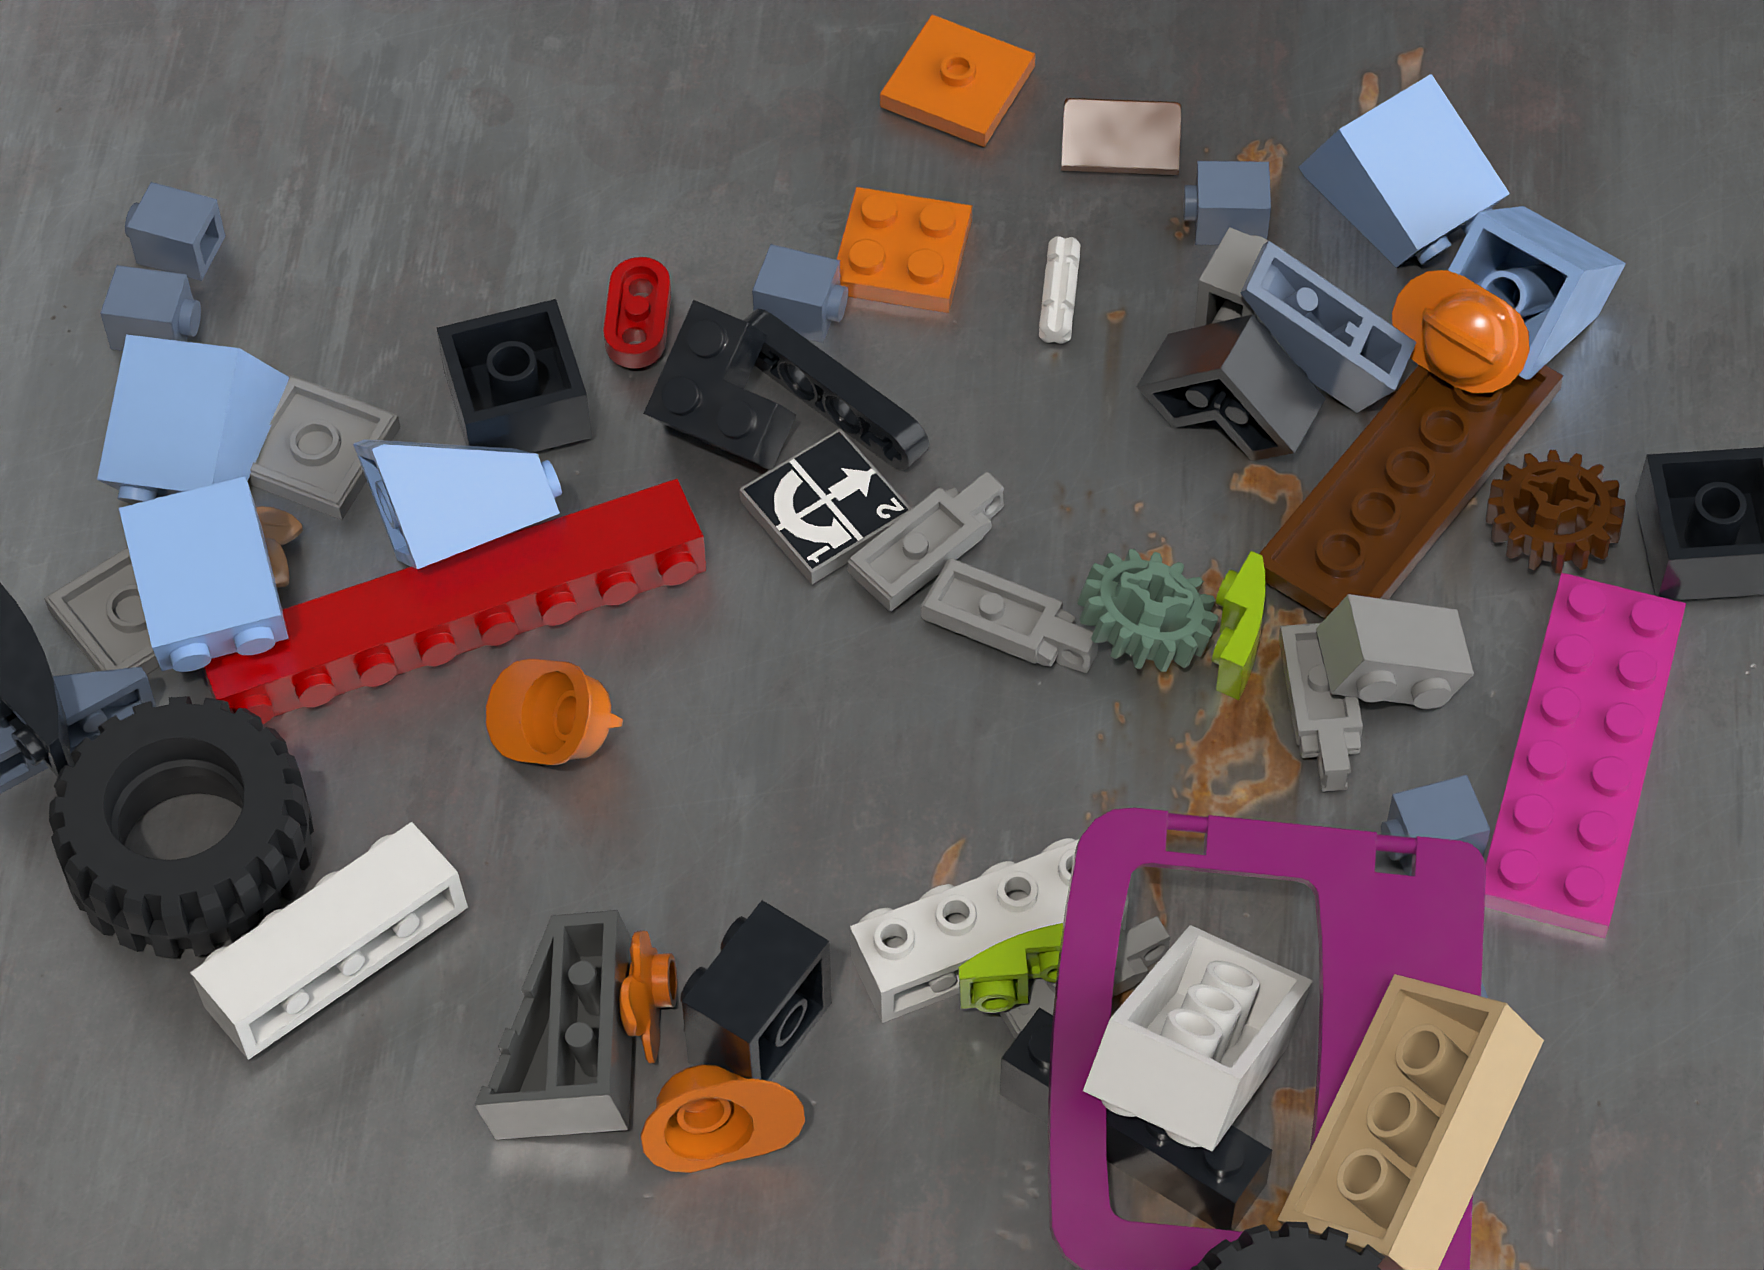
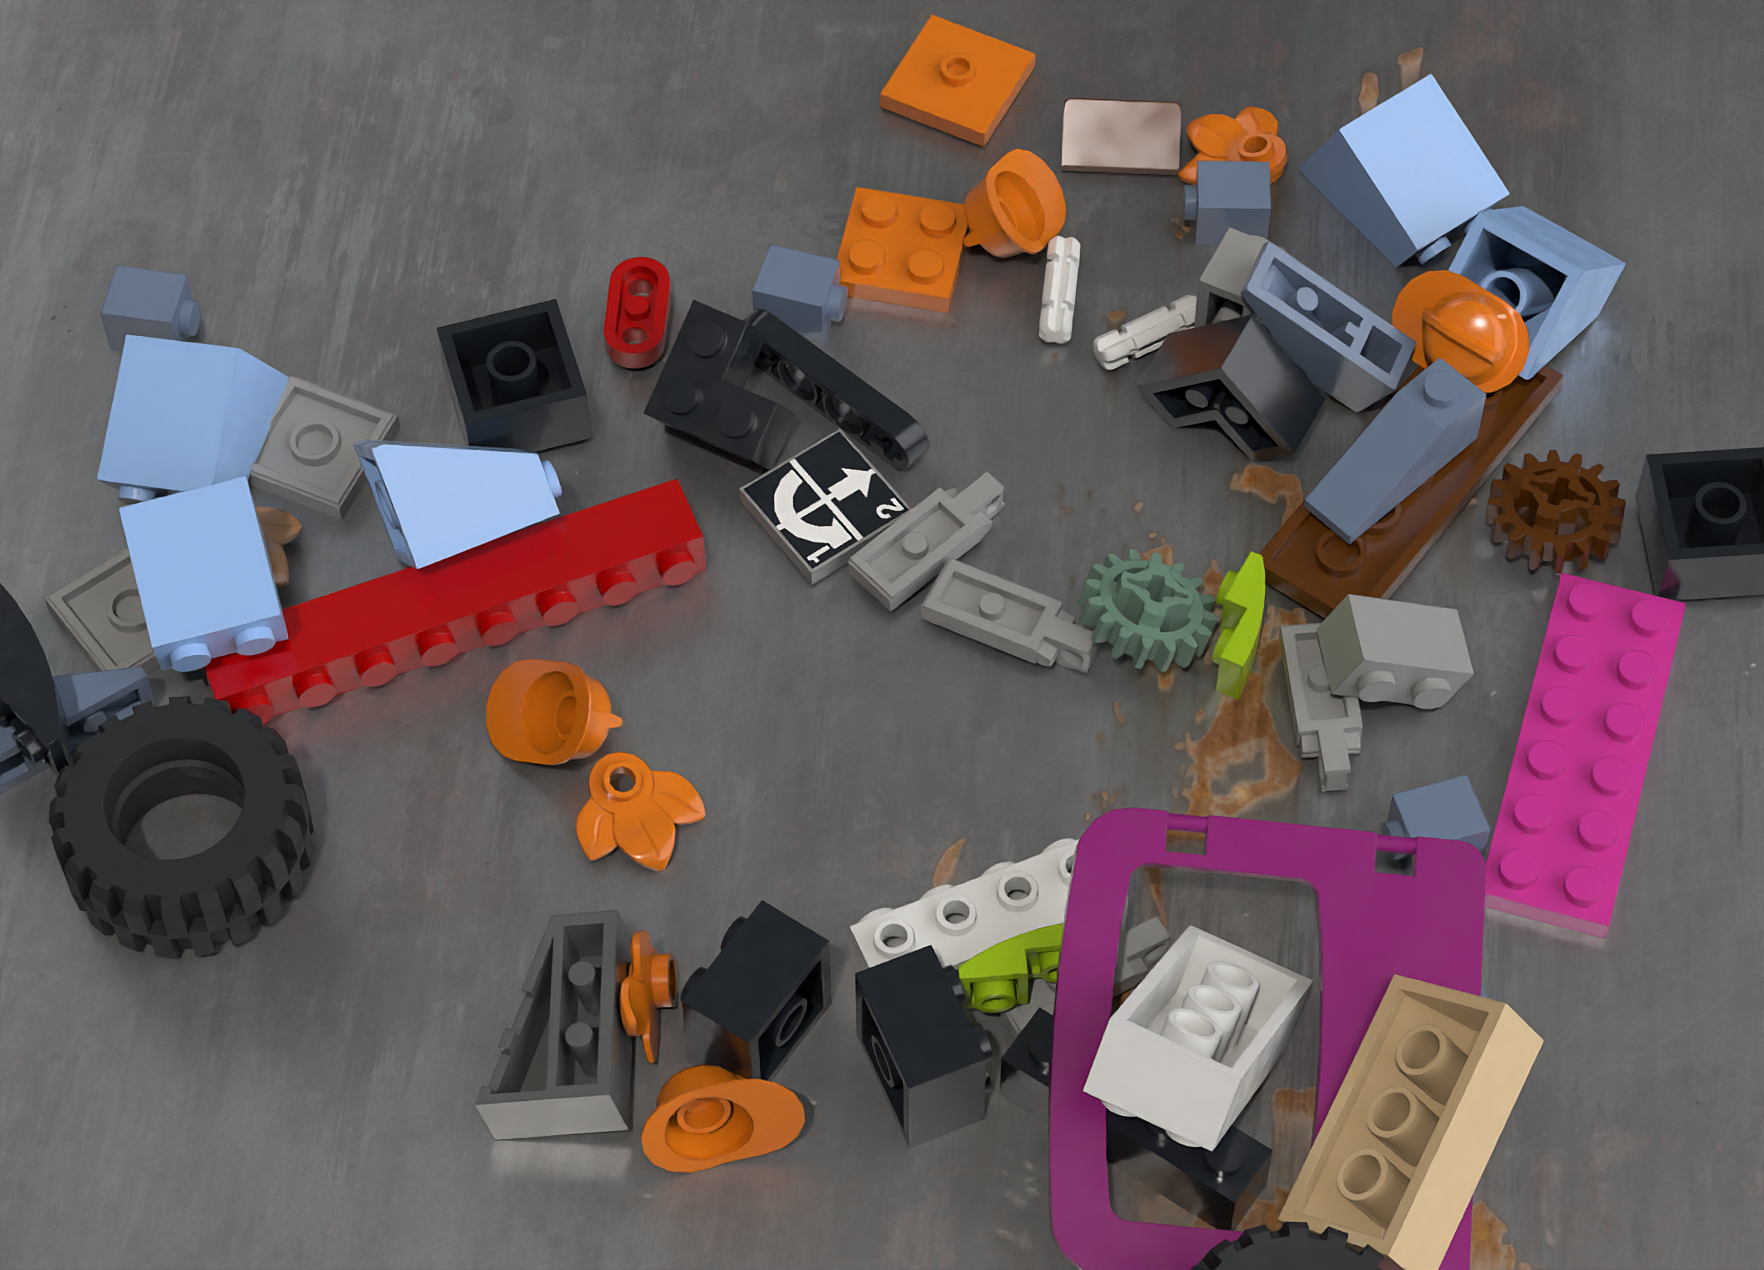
sand blue brick [125,182,226,281] -> none
white brick [190,822,468,1060] -> none
none -> orange plate [576,752,706,873]
none -> black brick [855,945,993,1148]
none -> orange piece [962,148,1066,258]
none -> white axle [1093,295,1197,370]
none -> orange plate [1178,106,1288,185]
none -> sand blue slope [1304,358,1486,544]

